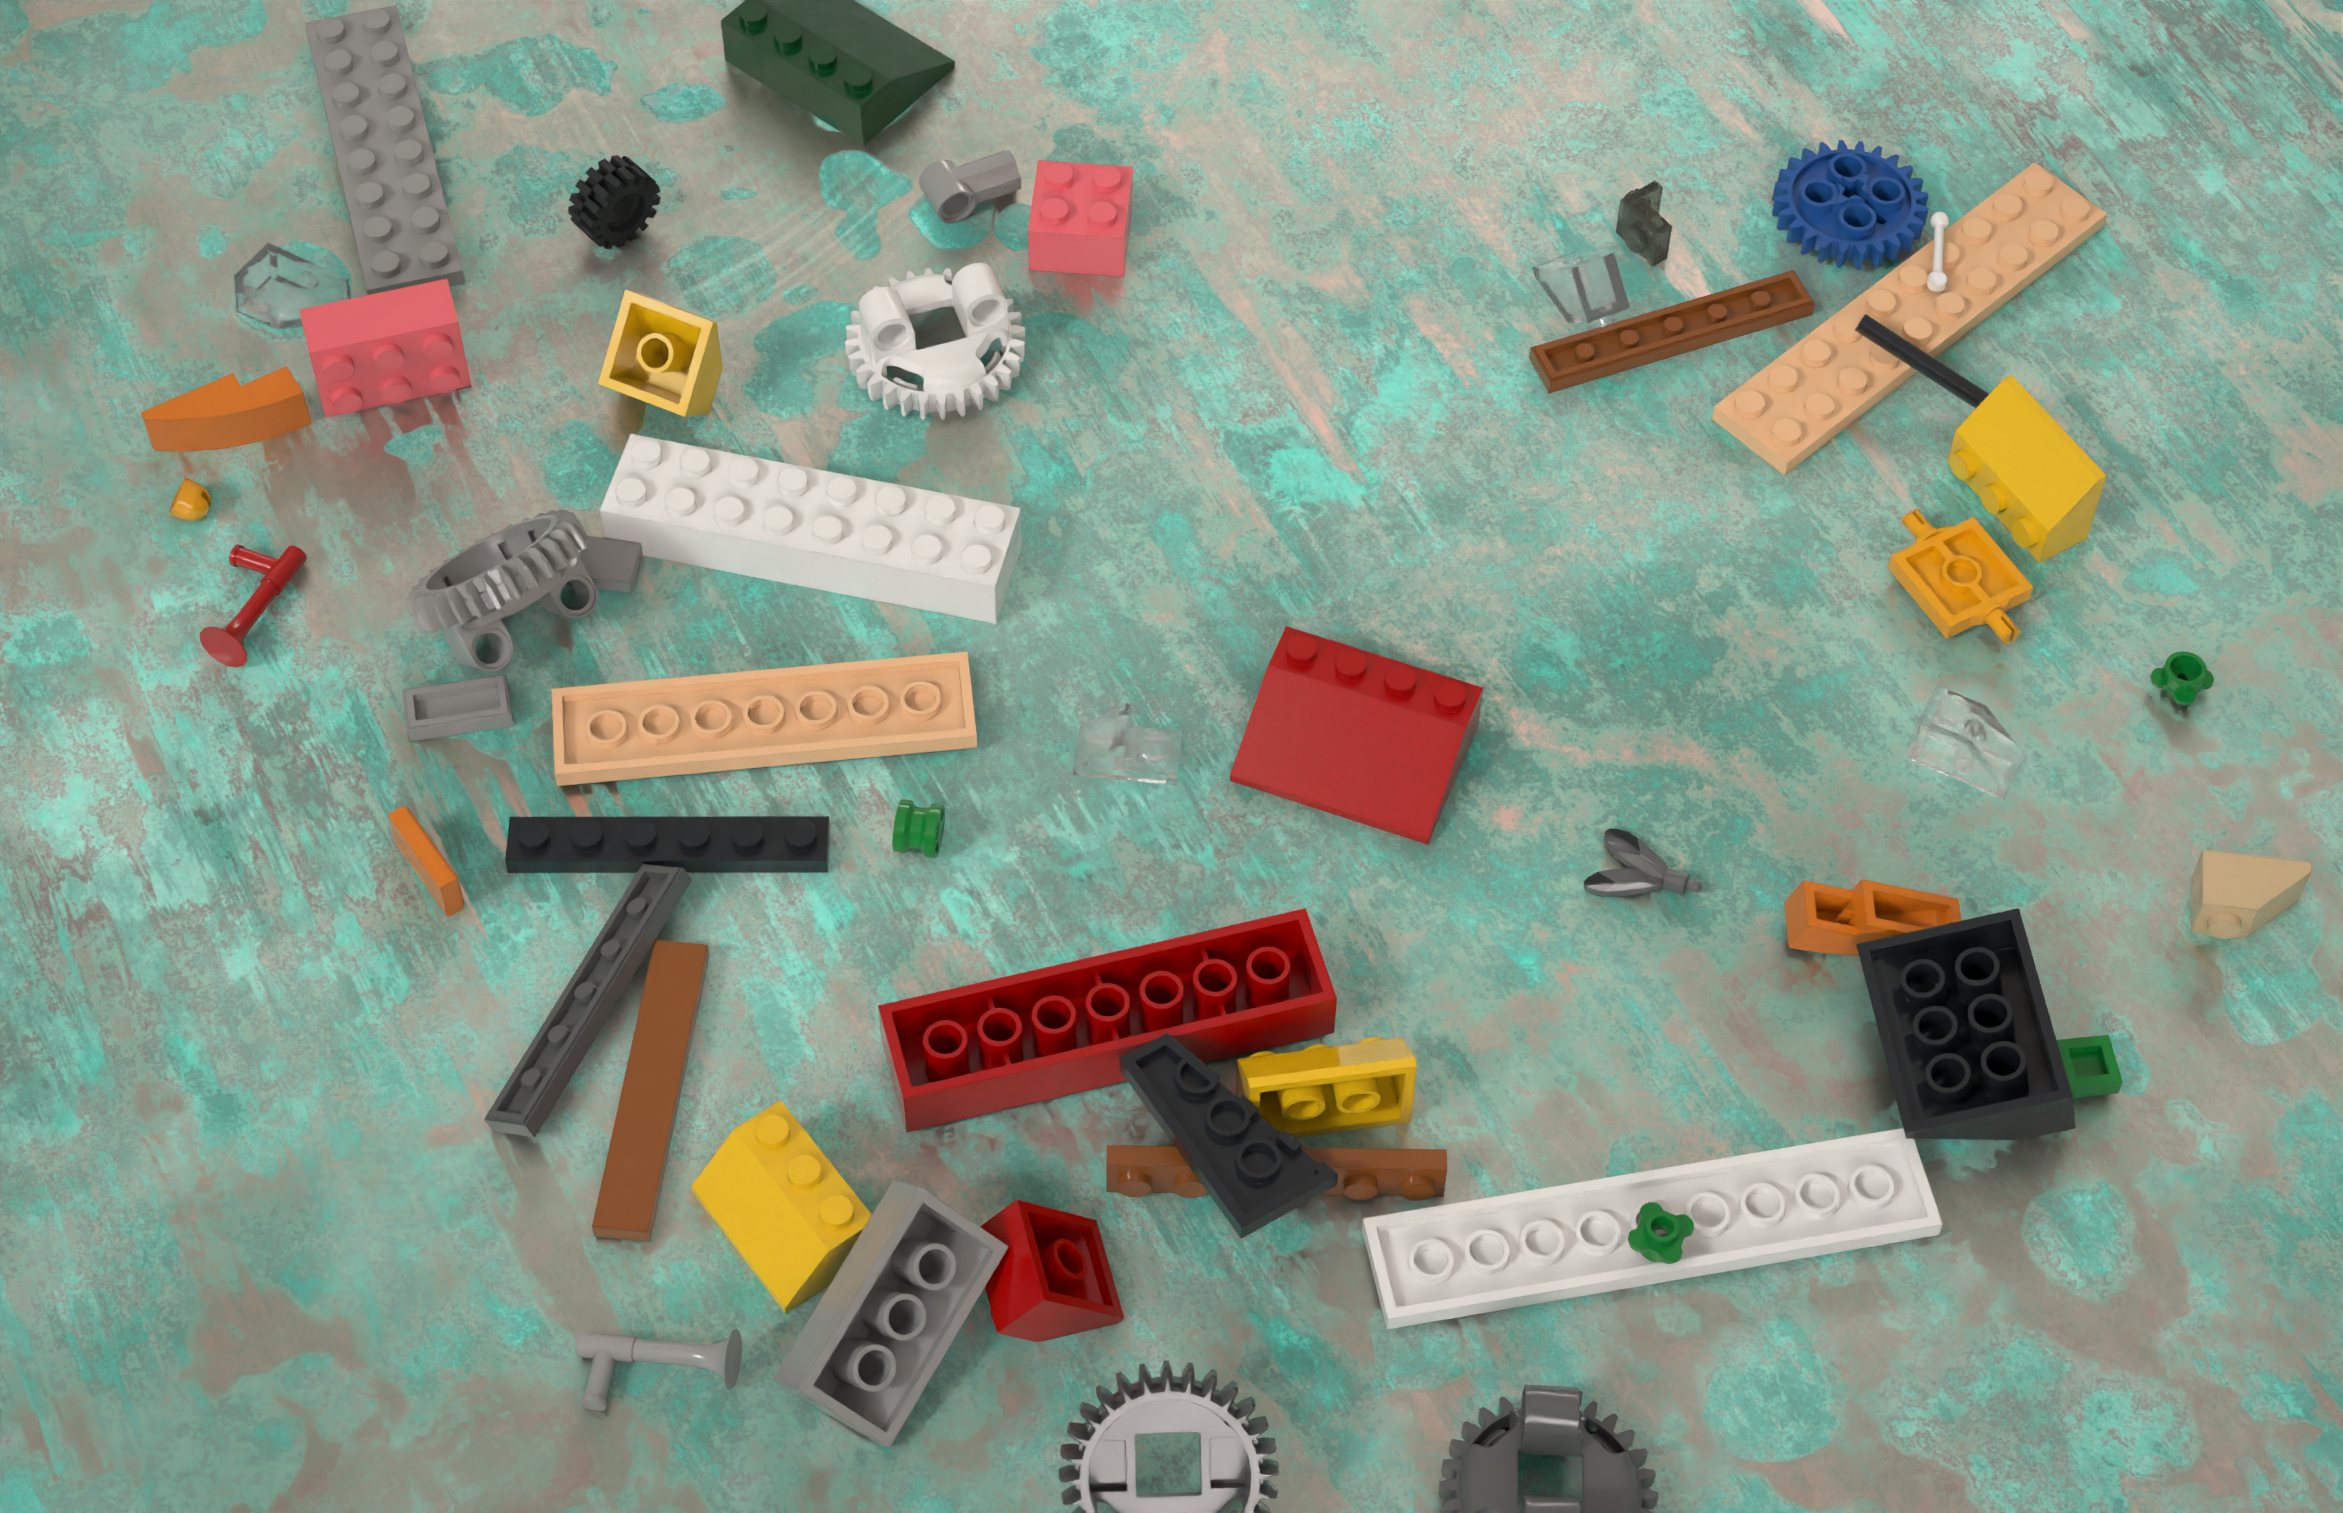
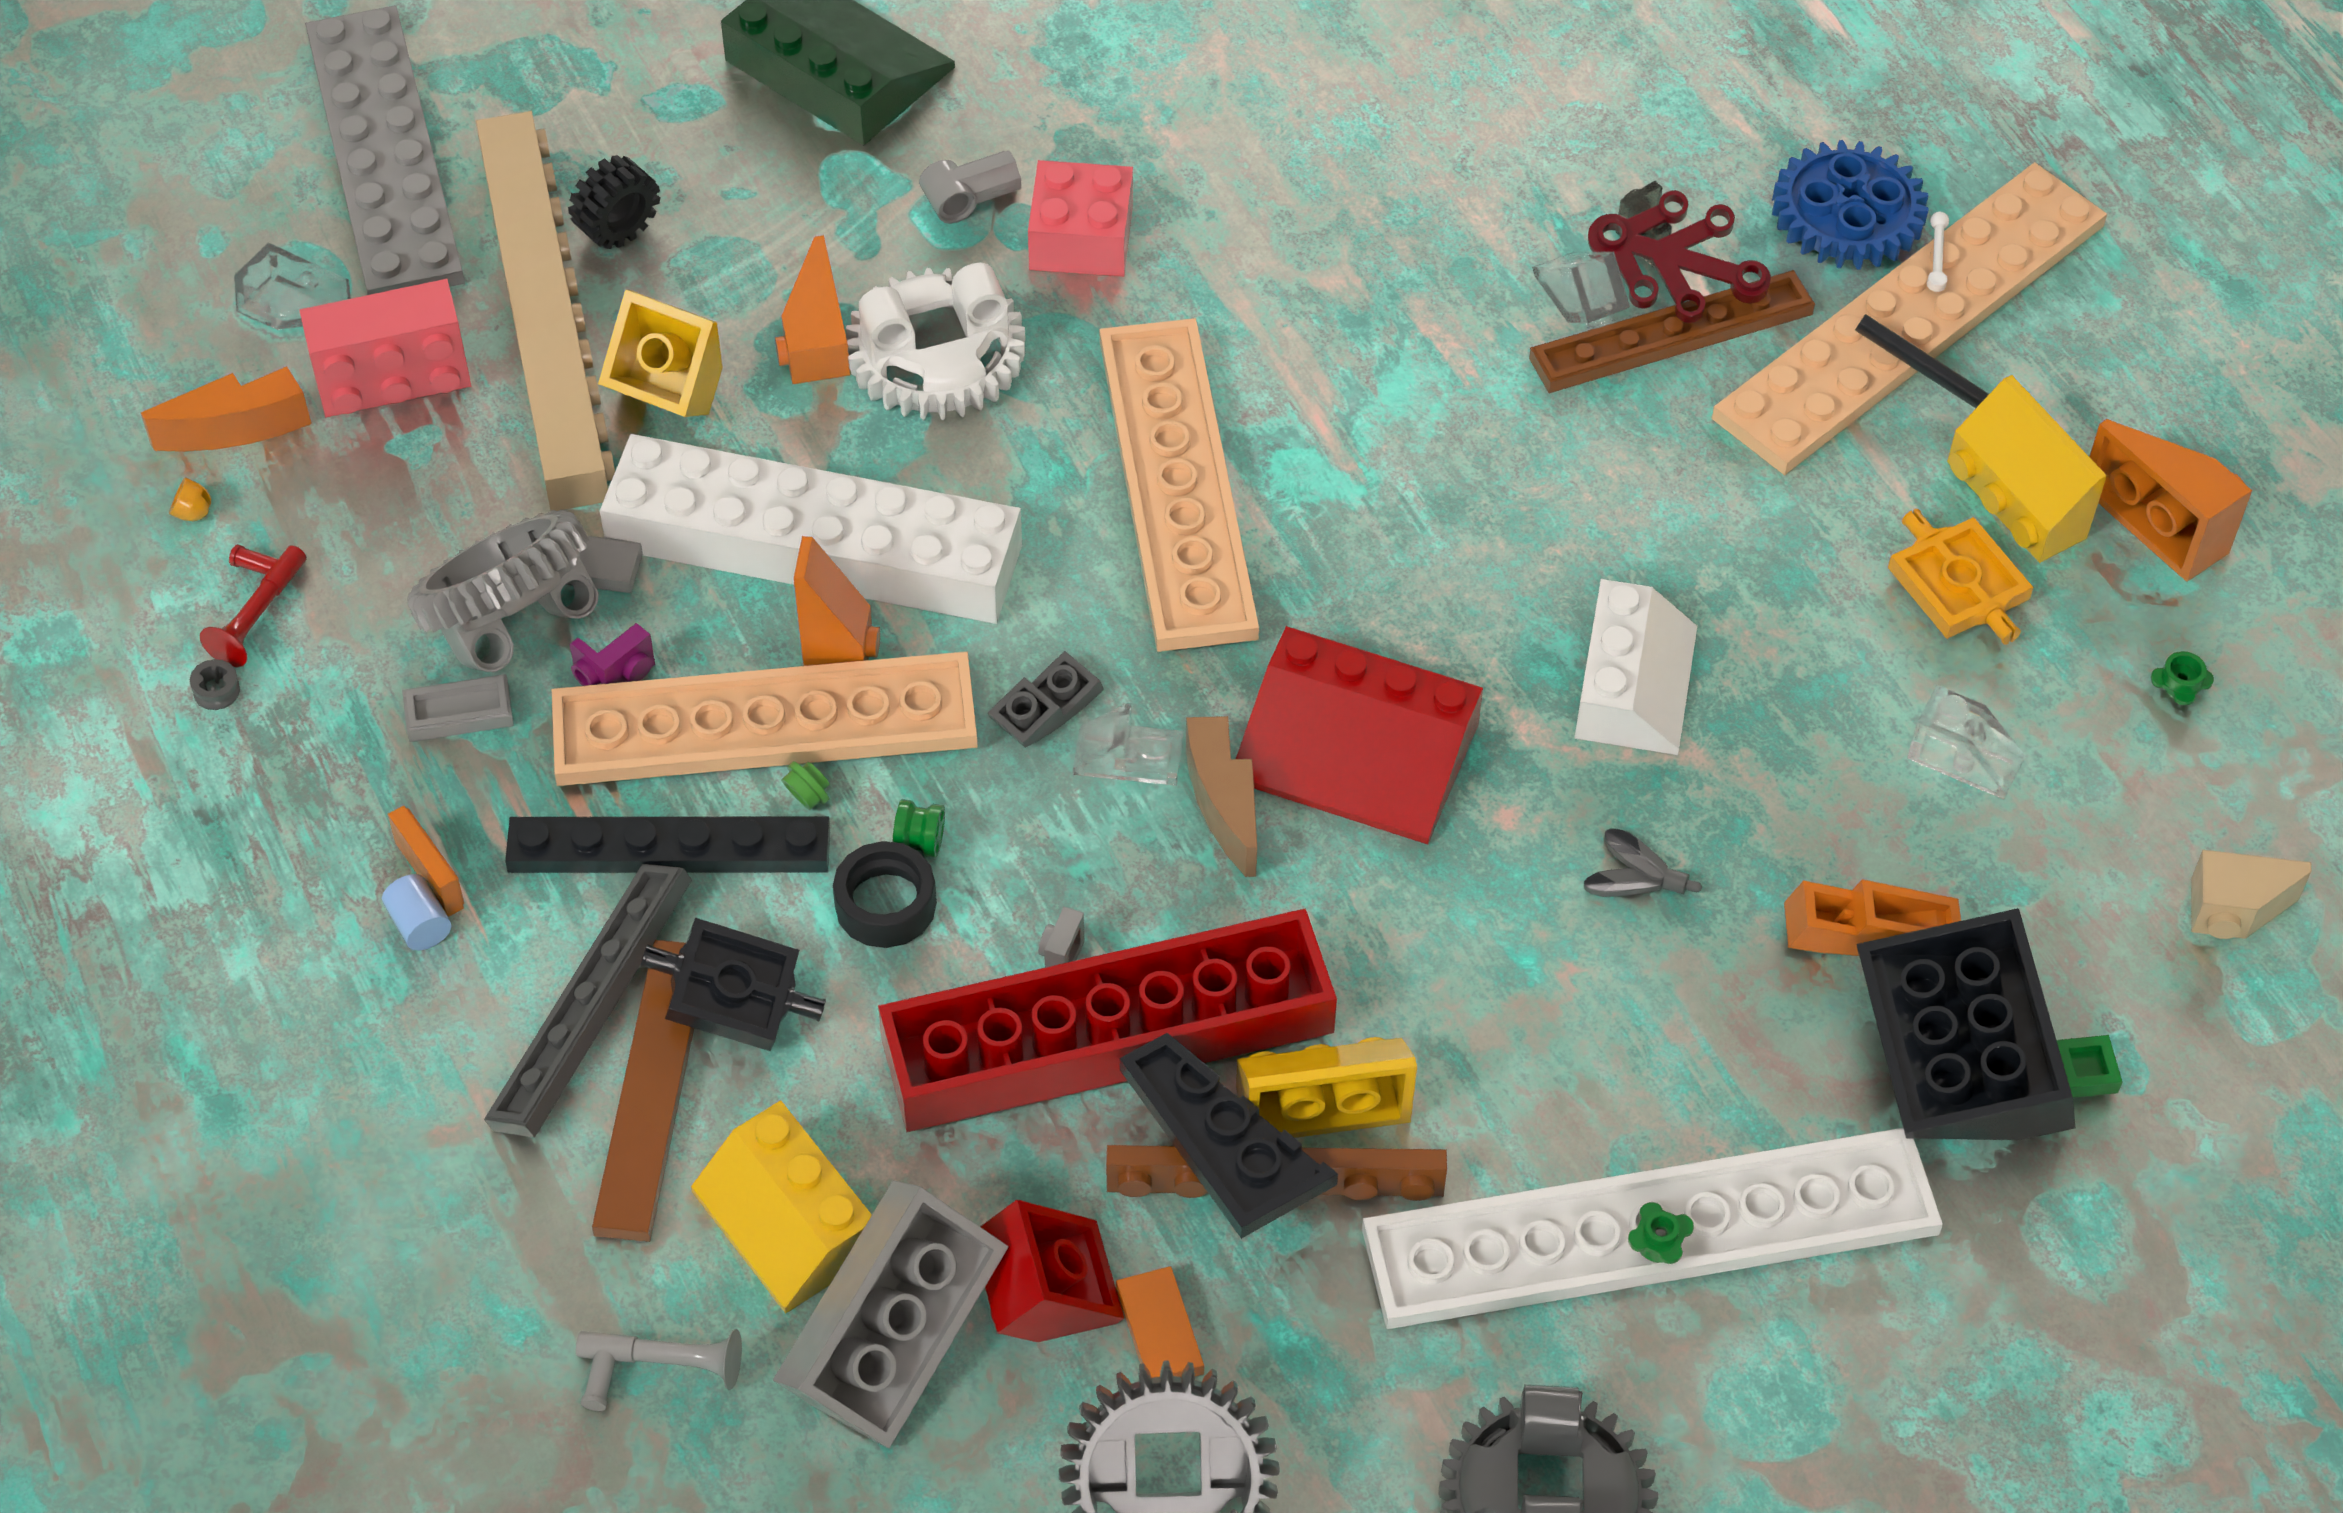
none -> dark grey bush [189,659,240,710]
none -> light blue piece [382,874,452,951]
none -> tan brick [475,111,615,511]
none -> magenta bracket [569,623,655,686]
none -> black plate [640,917,826,1051]
none -> orange slope [775,235,850,384]
none -> bright green plate [781,761,830,810]
none -> orange slope [794,536,880,666]
none -> black tyre [833,841,937,948]
none -> dark grey slope [988,651,1104,748]
none -> light grey plate [1038,907,1084,967]
none -> light nougat plate [1099,318,1259,652]
none -> orange tile [1116,1266,1204,1378]
none -> medium nougat slope [1186,716,1257,877]
none -> white slope [1575,579,1697,755]
none -> dark red plant [1588,190,1771,323]
none -> orange slope [2089,419,2252,582]

